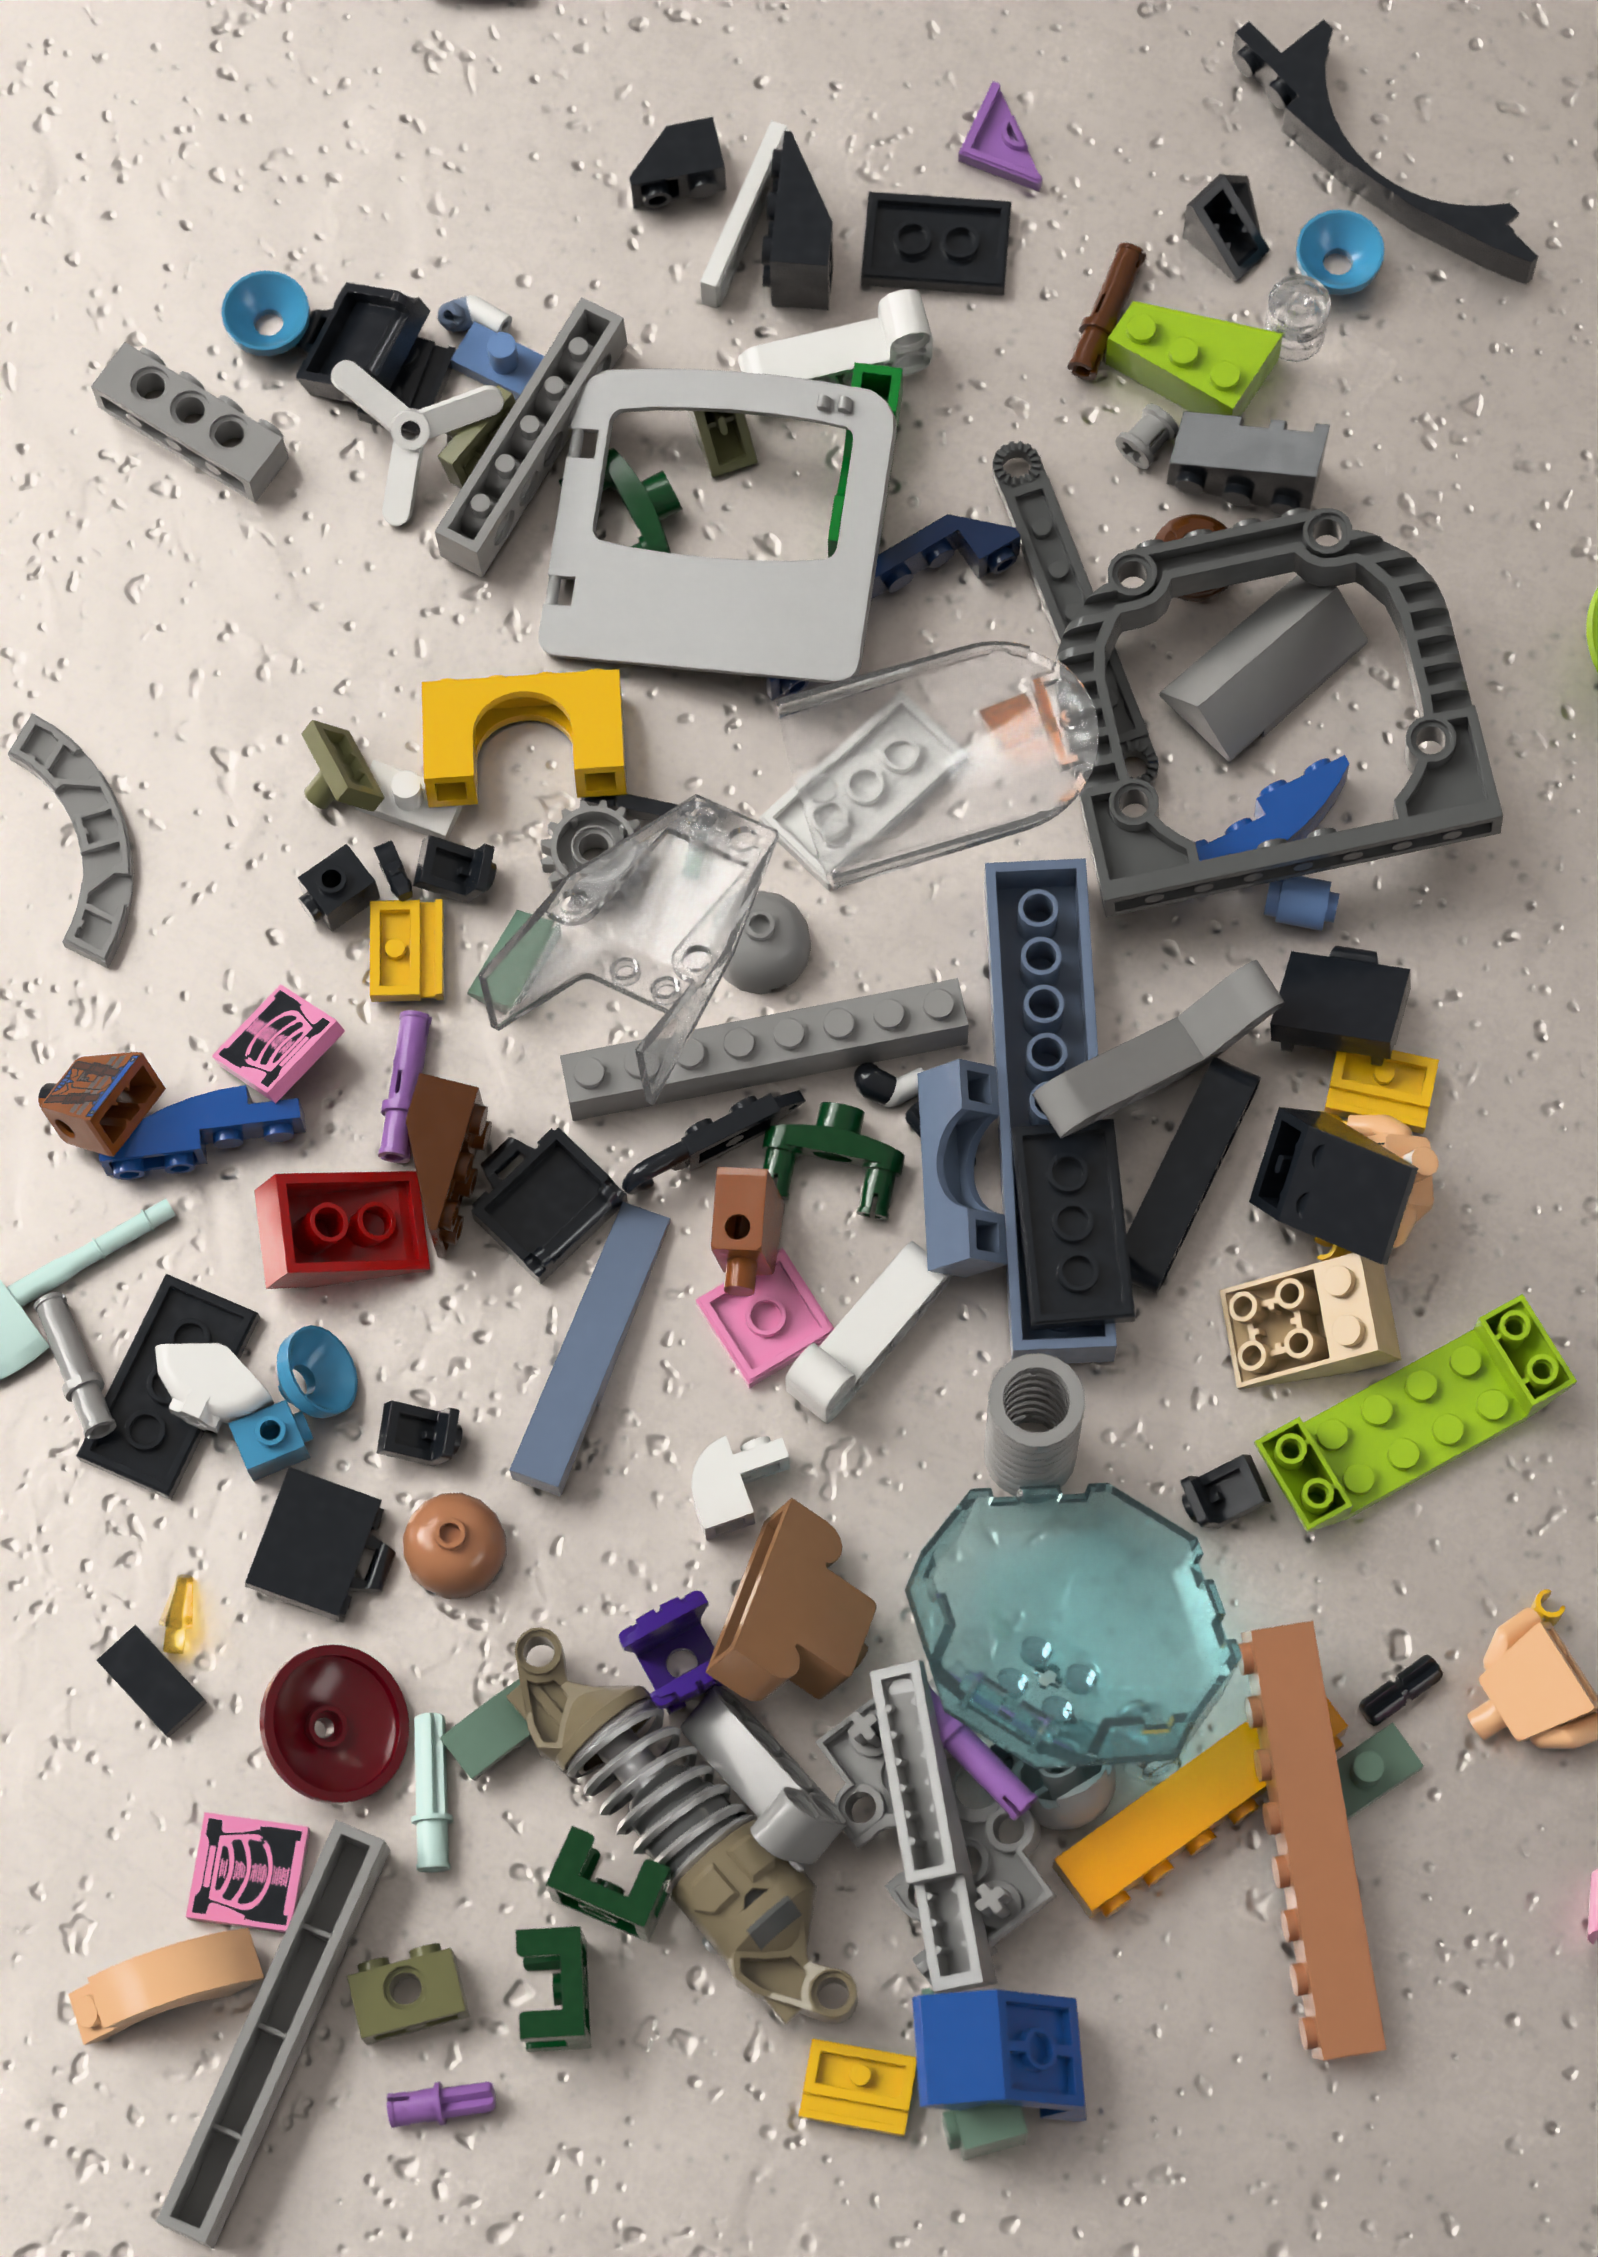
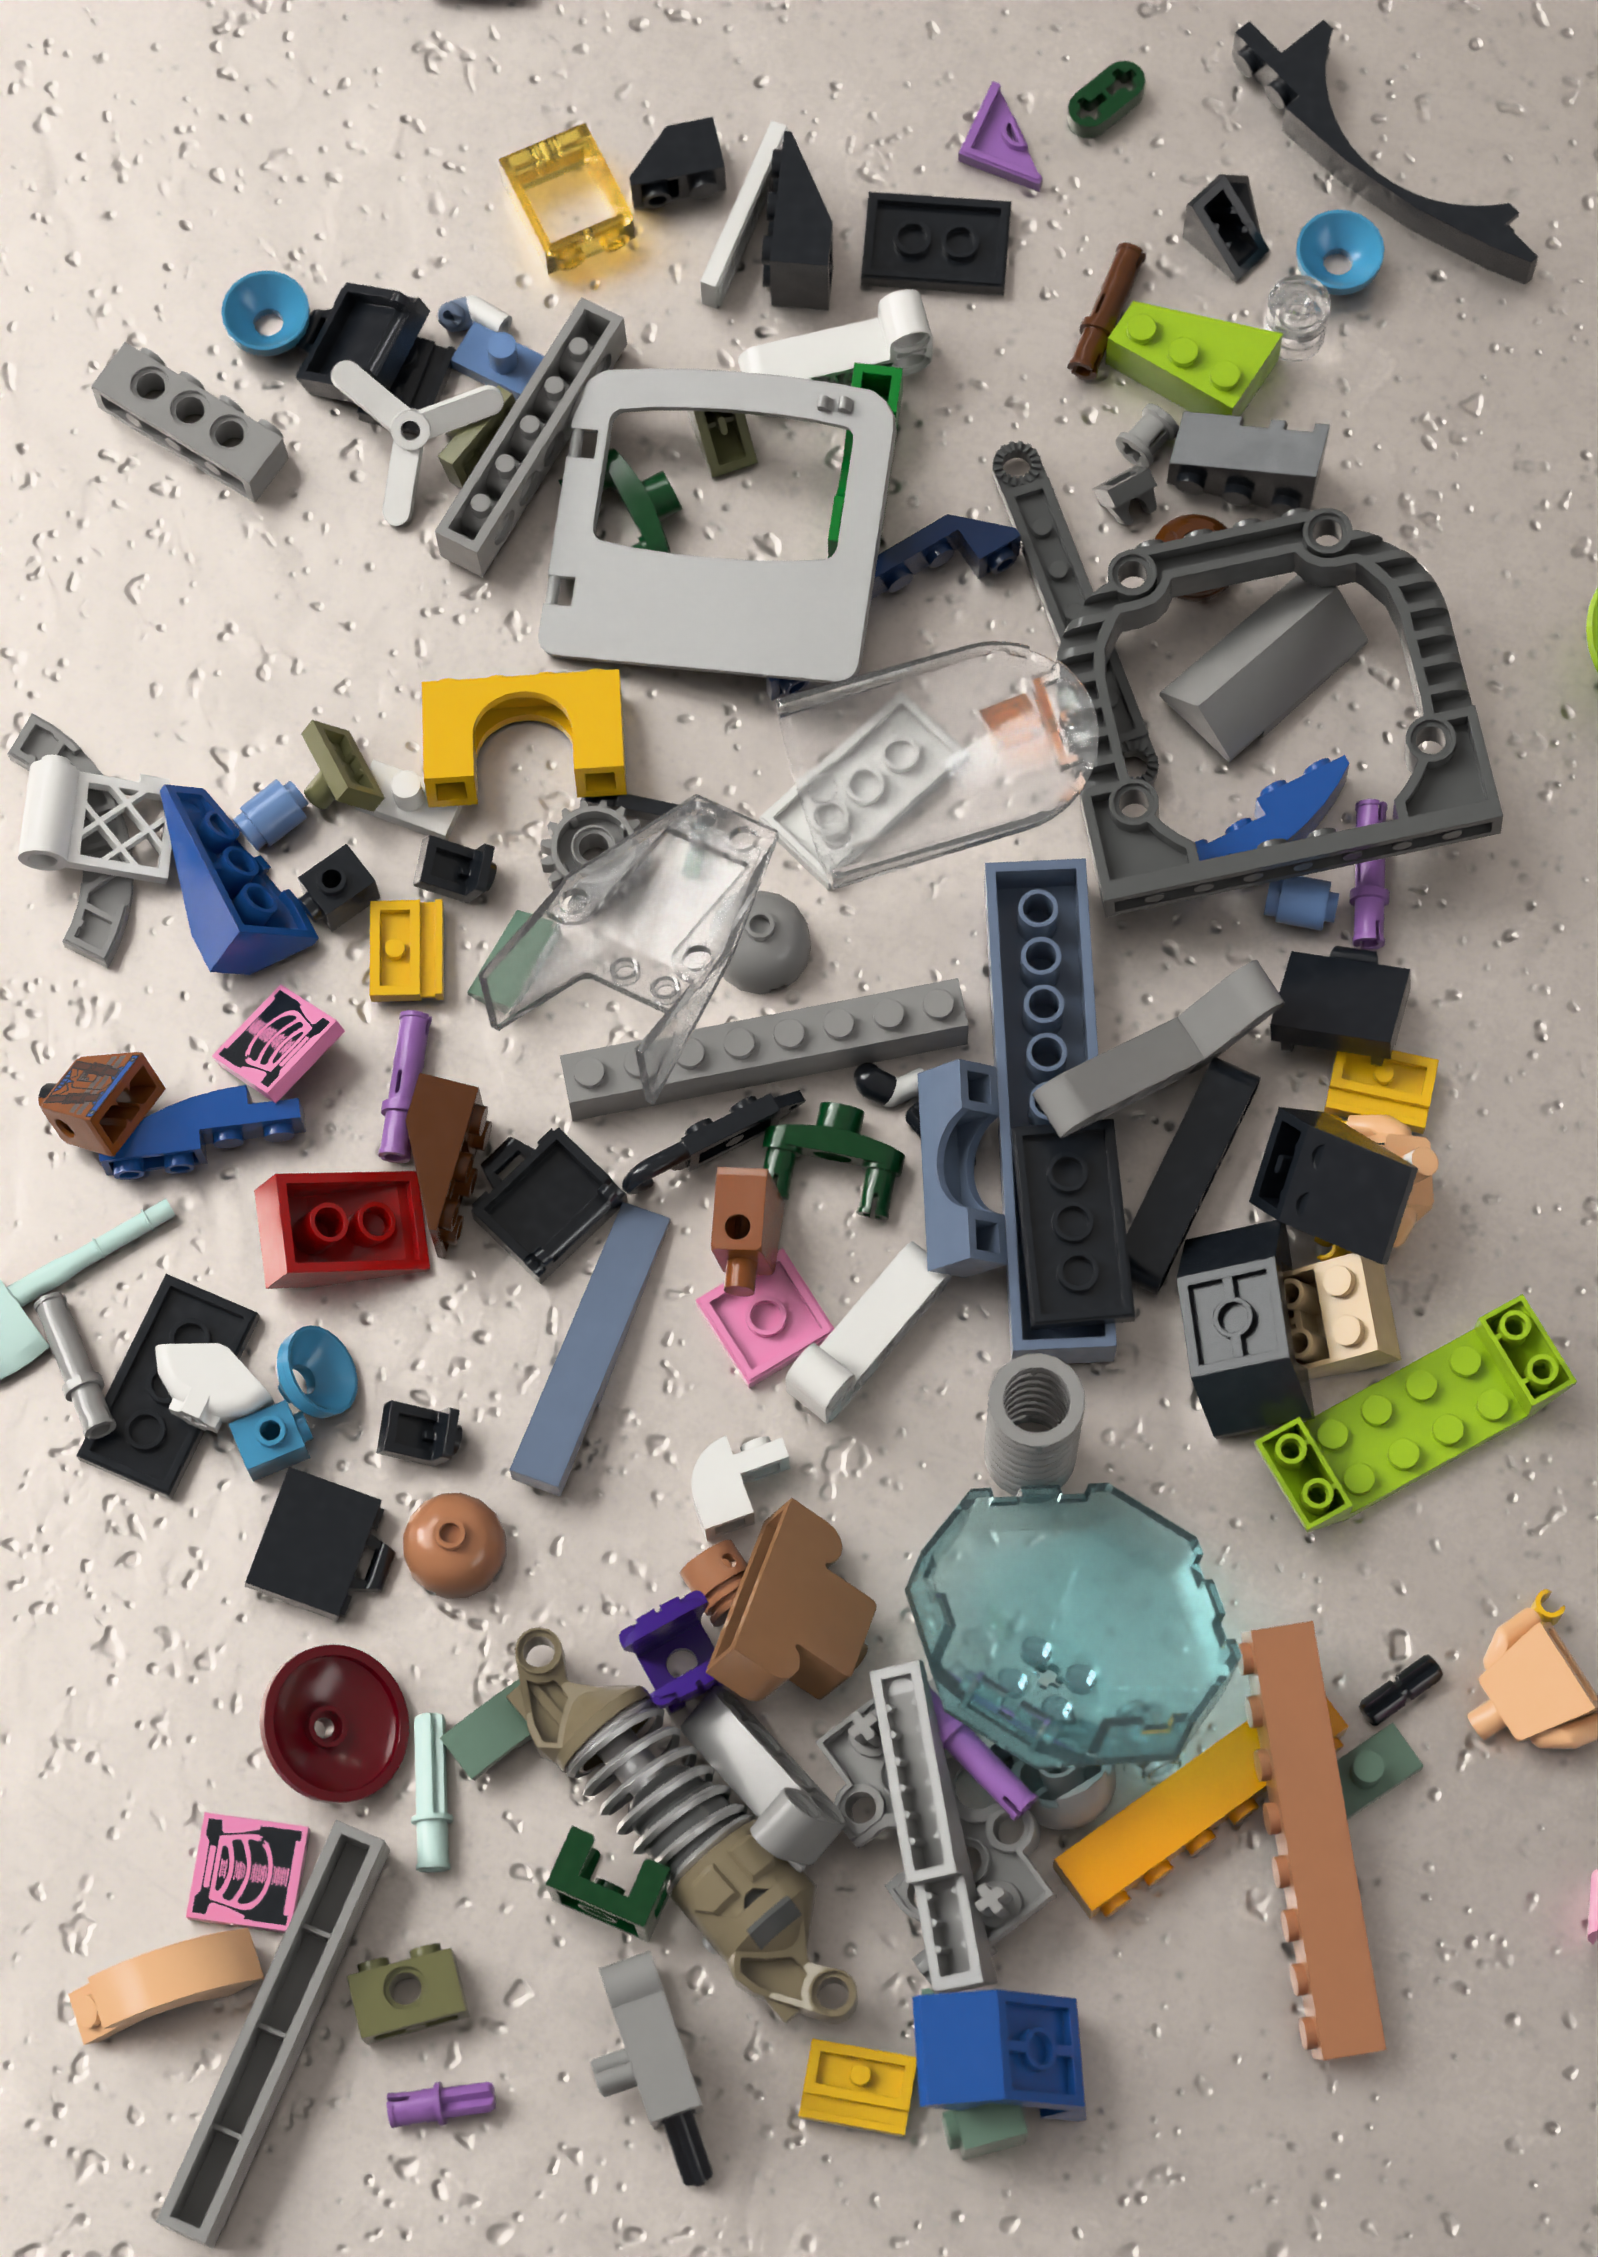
black tile [97,1625,207,1738] -> none
clear yellow bar [159,1574,193,1654] -> none
black piece [373,840,413,901] -> none
dark green panel [516,1926,591,2052] -> none
black bracket [1180,1454,1271,1529] -> none
none -> white piece [18,755,172,884]
none -> blue wedge [160,784,319,975]
none -> medium blue brick [232,779,309,851]
none -> clear yellow window [498,122,635,275]
none -> light grey piece [591,1951,713,2187]
none -> nougat piece [680,1539,747,1627]
none -> dark green beam [1067,61,1146,139]
none -> dark grey tile [1093,466,1157,525]
none -> black slope [1177,1220,1315,1439]
none -> medium lavender pin [1349,799,1390,950]

